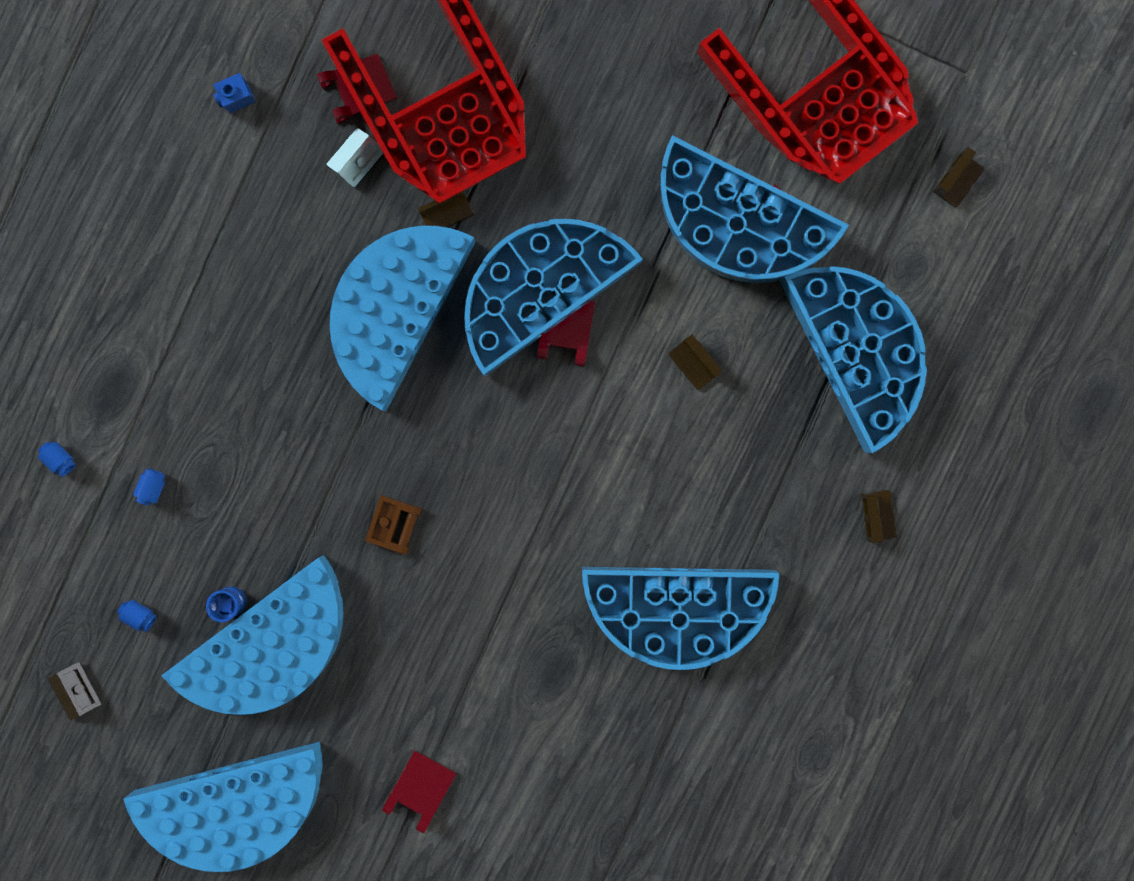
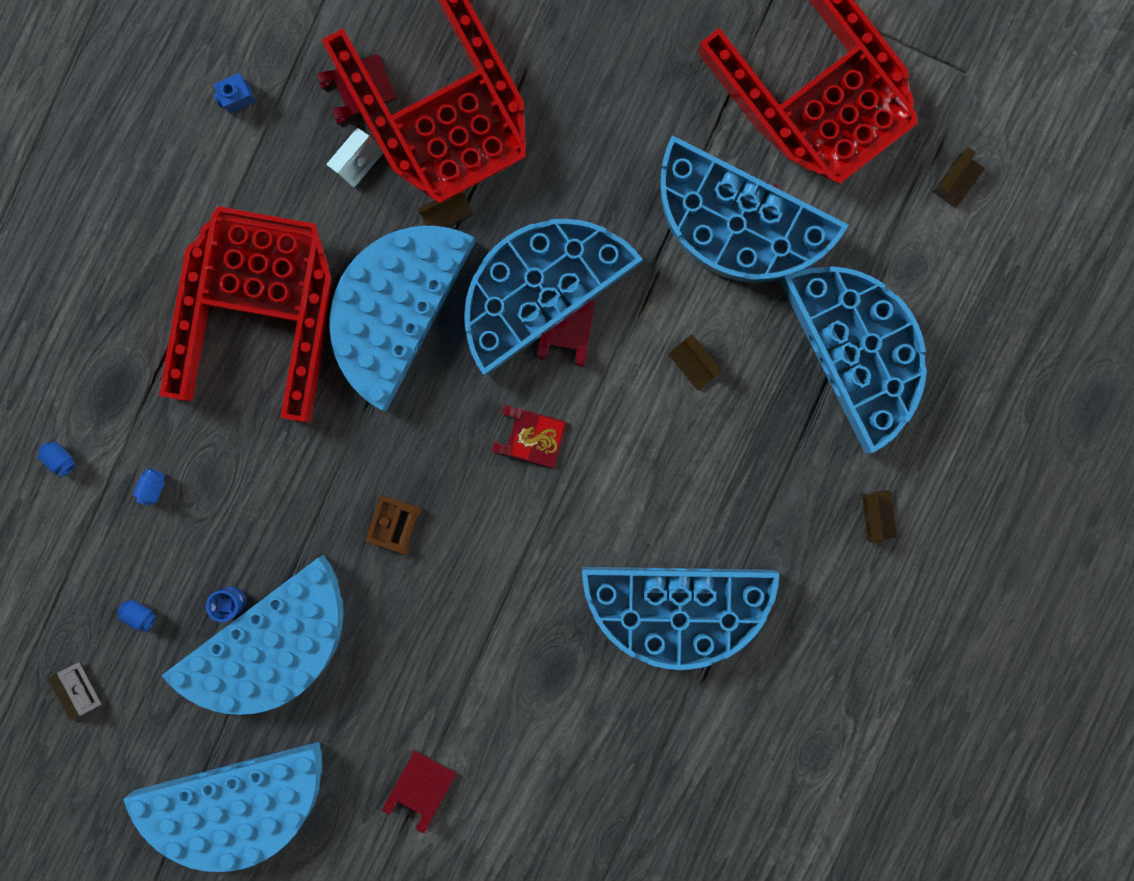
none -> red wedge [159,206,331,422]
none -> flag [491,405,567,468]

